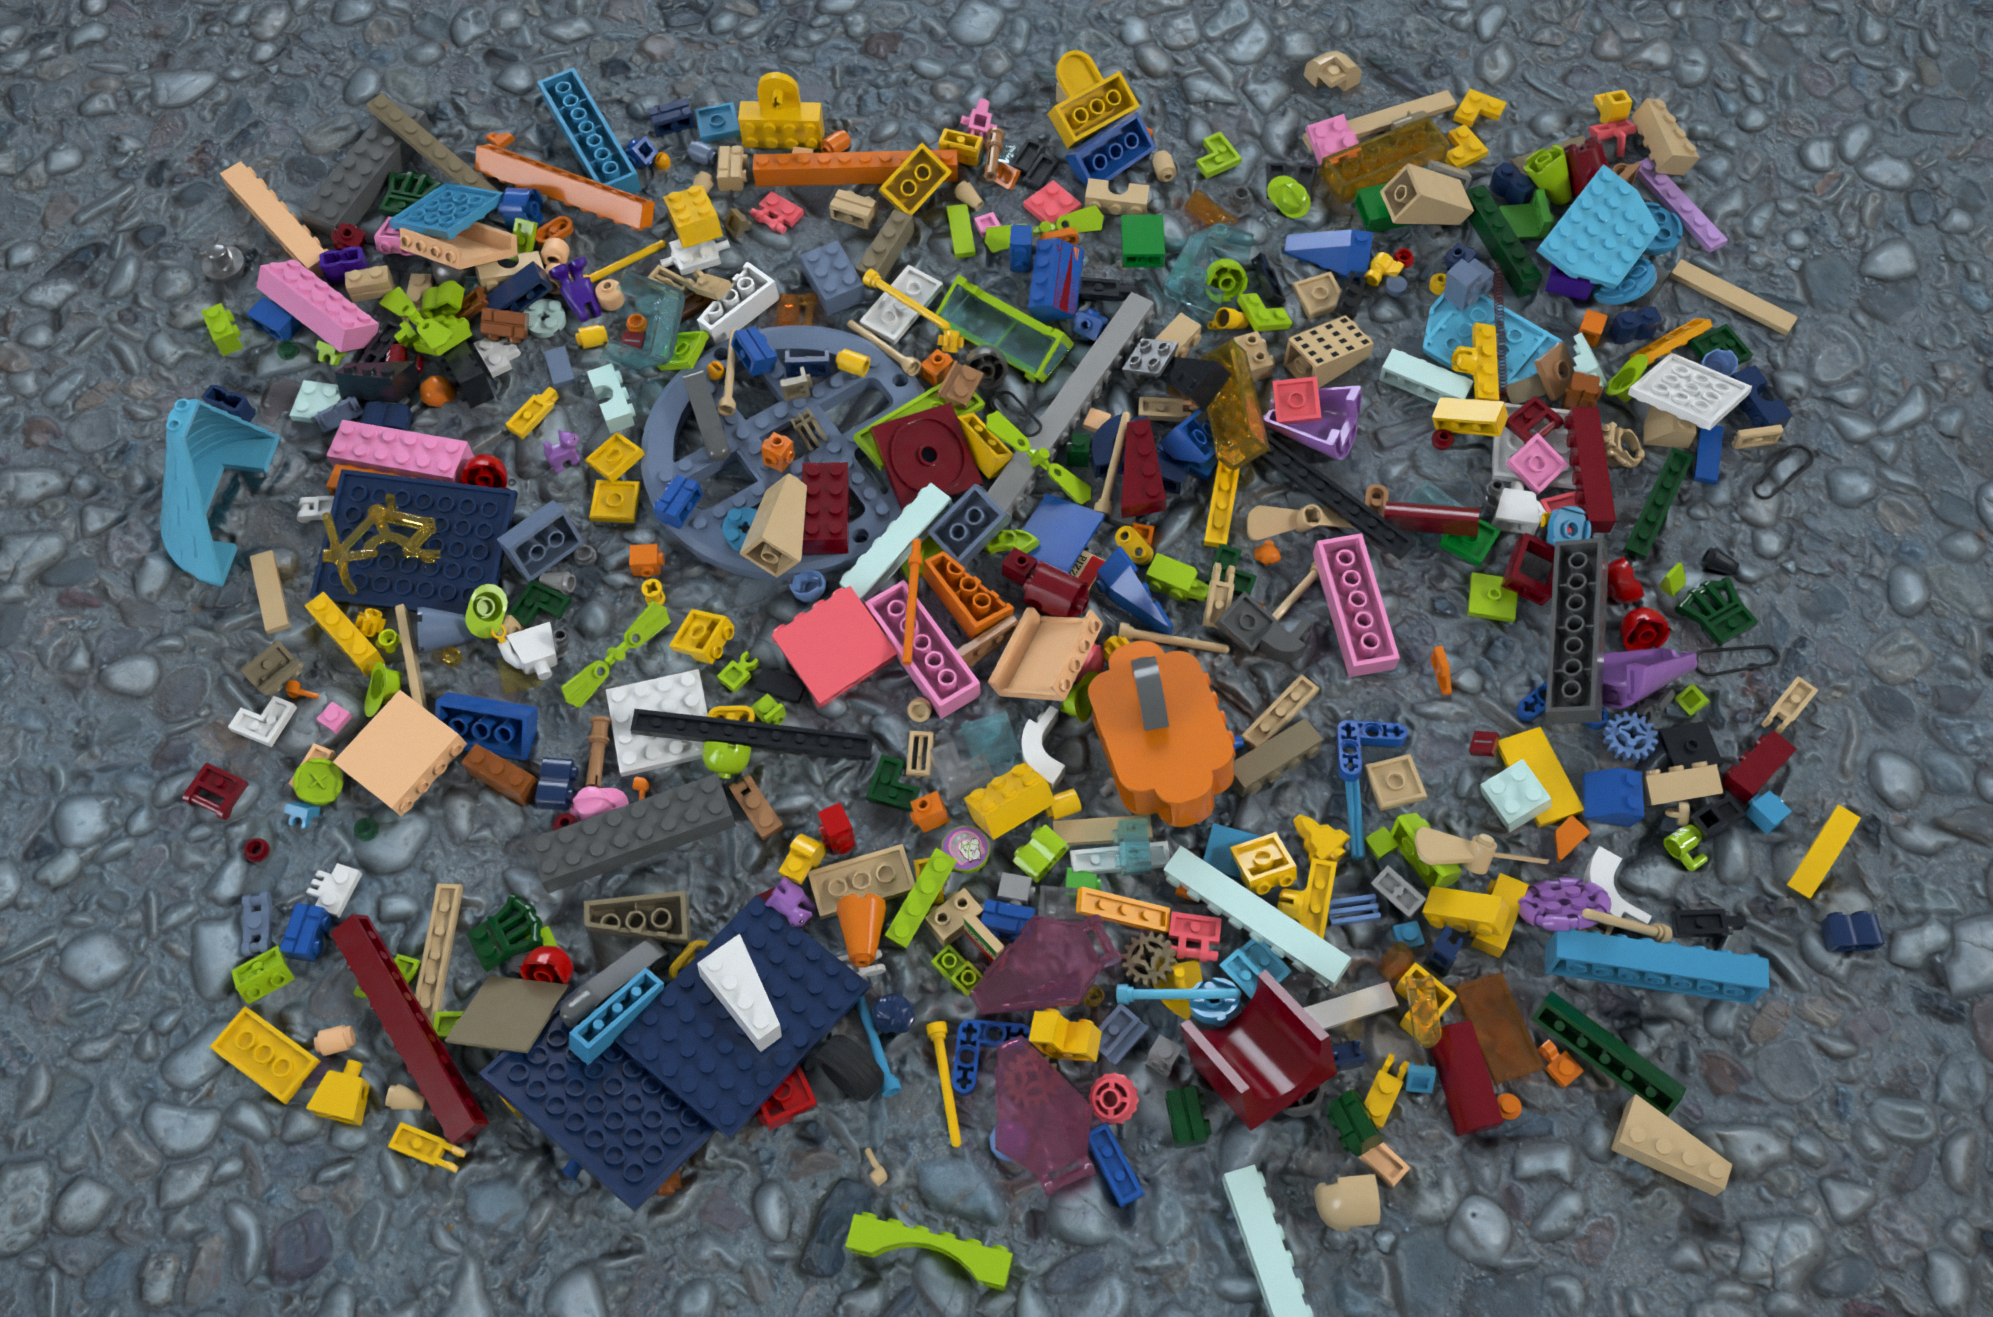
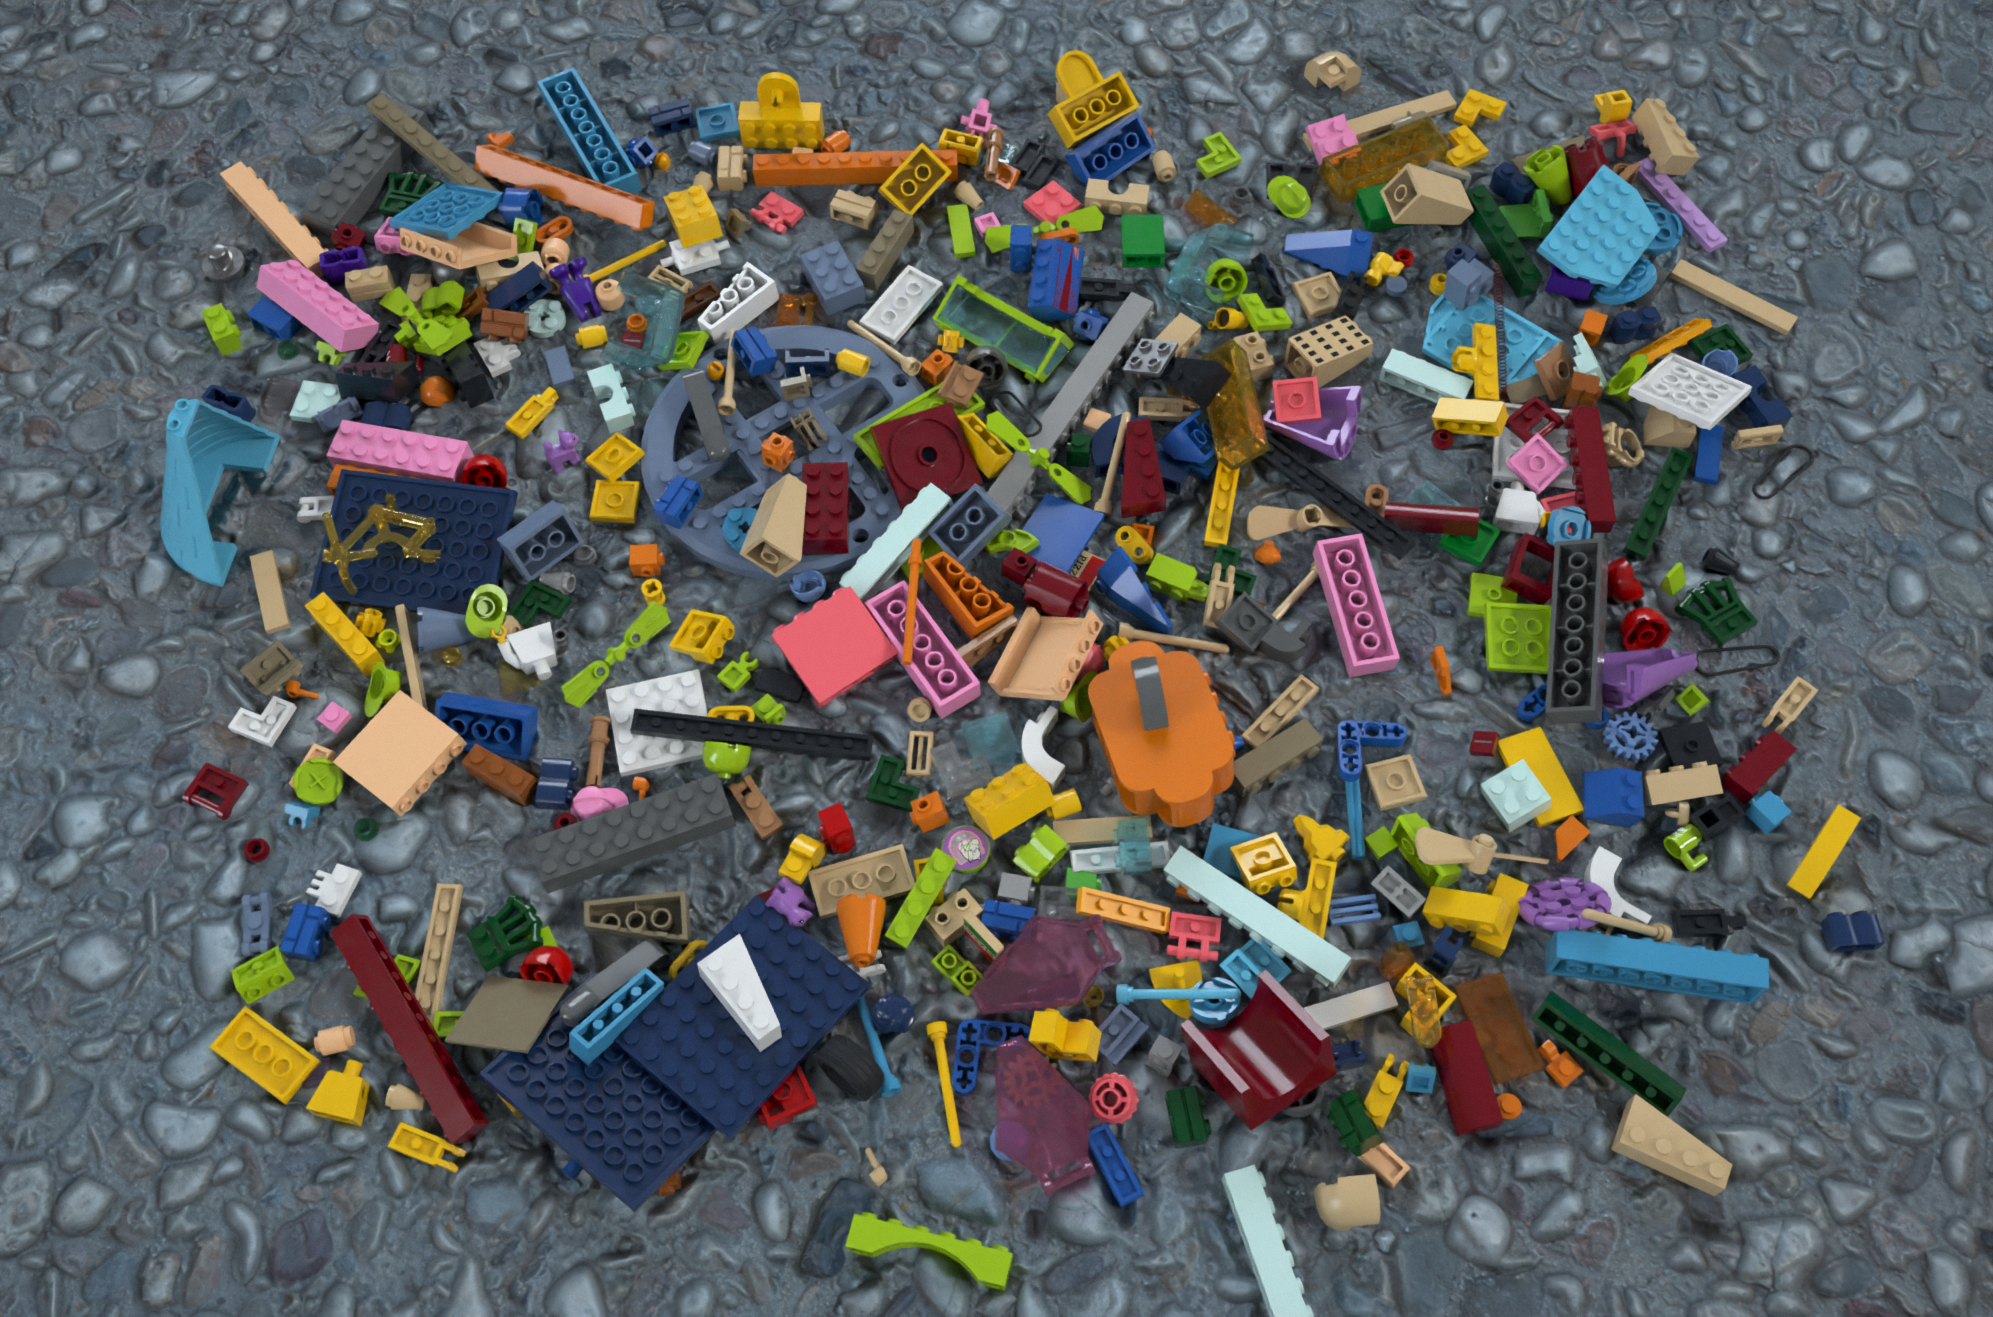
tan hinge [683,270,733,300] -> none
yellow piece [862,268,950,330] -> none
dark tan gear [1121,931,1177,988] -> none
none -> lime plate [1484,602,1551,674]

